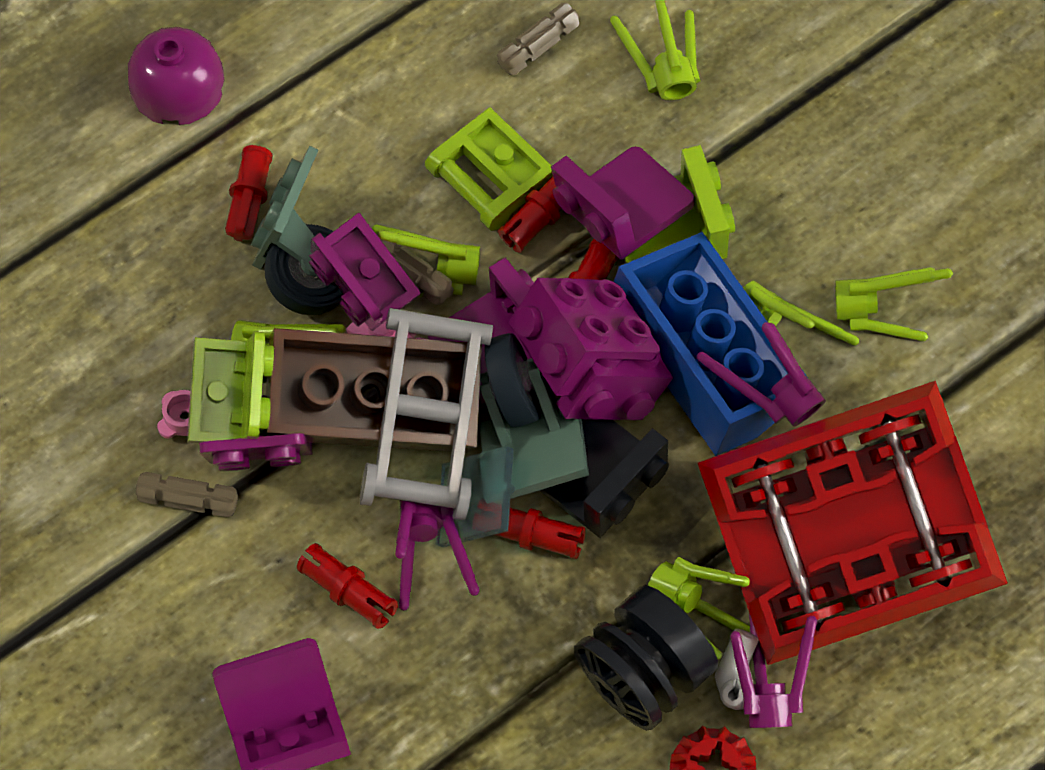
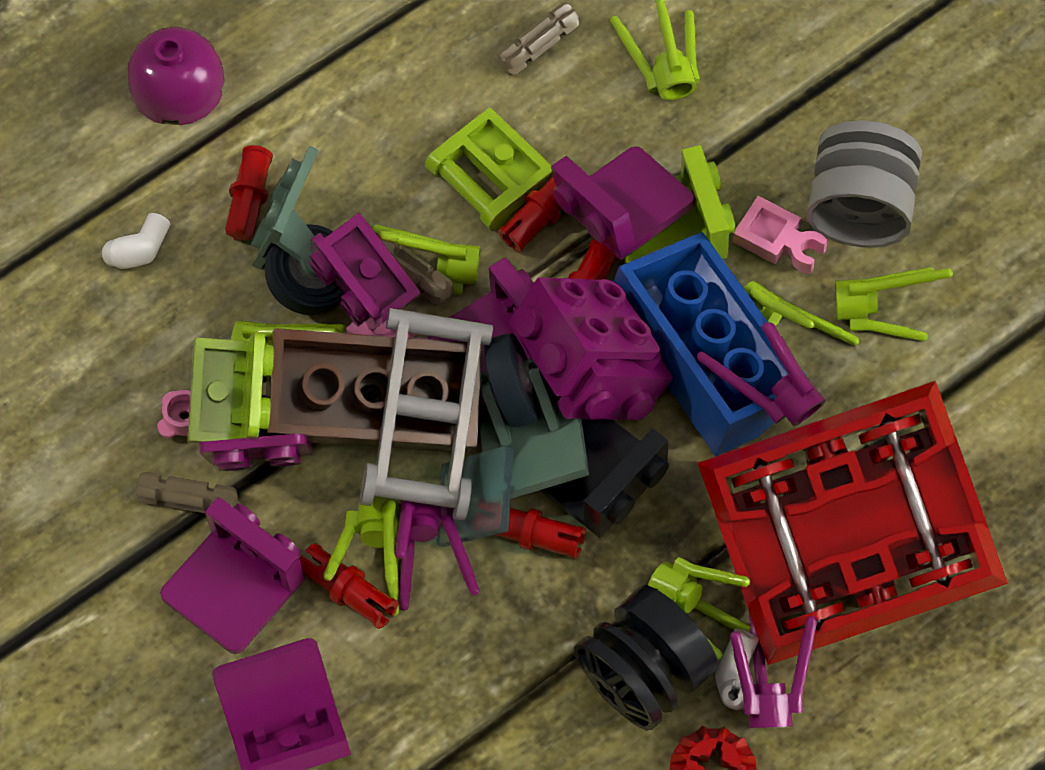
none -> white arm [102,213,171,269]
none -> magenta bracket [160,496,305,654]
none -> lime plant [323,496,400,616]
none -> bright pink plate [732,196,827,274]
none -> light grey wheel [807,120,922,248]

